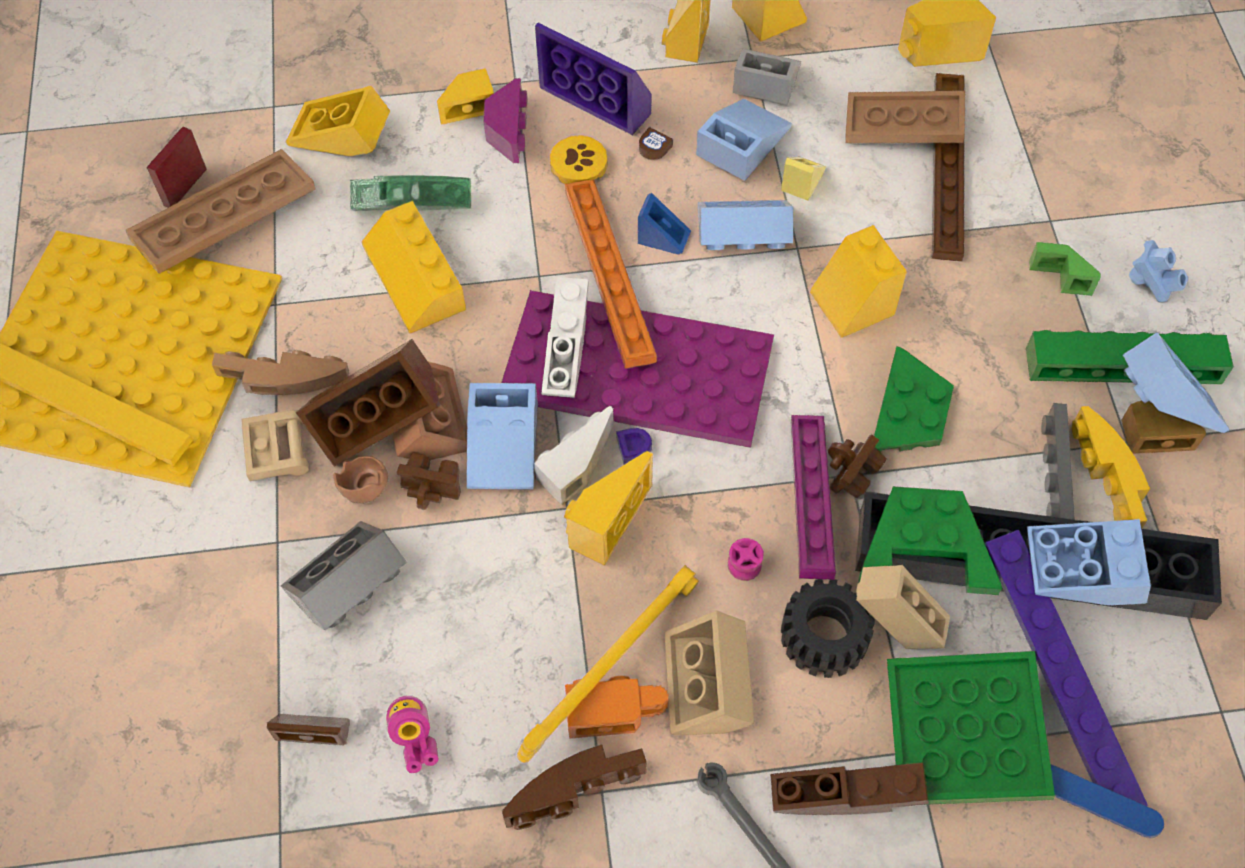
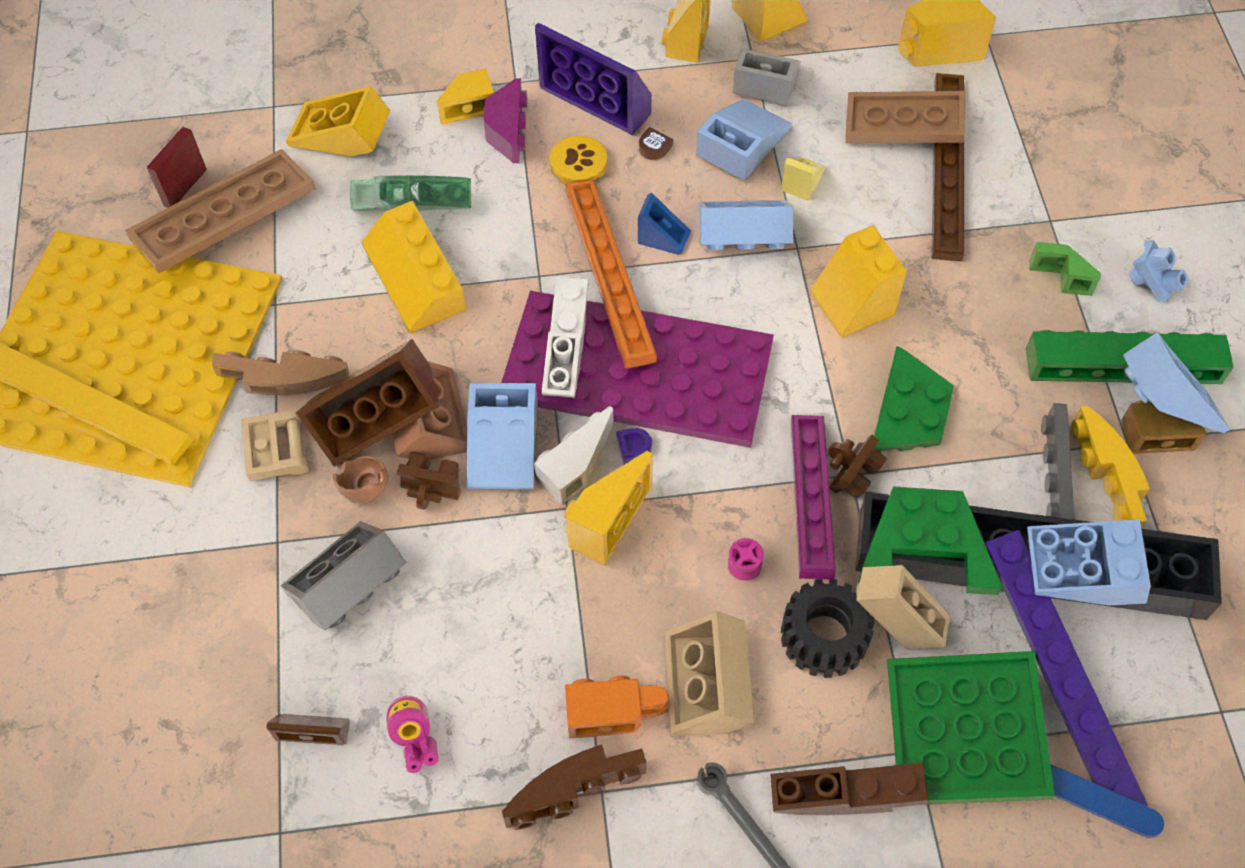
yellow hinge [517,565,699,763] -> none

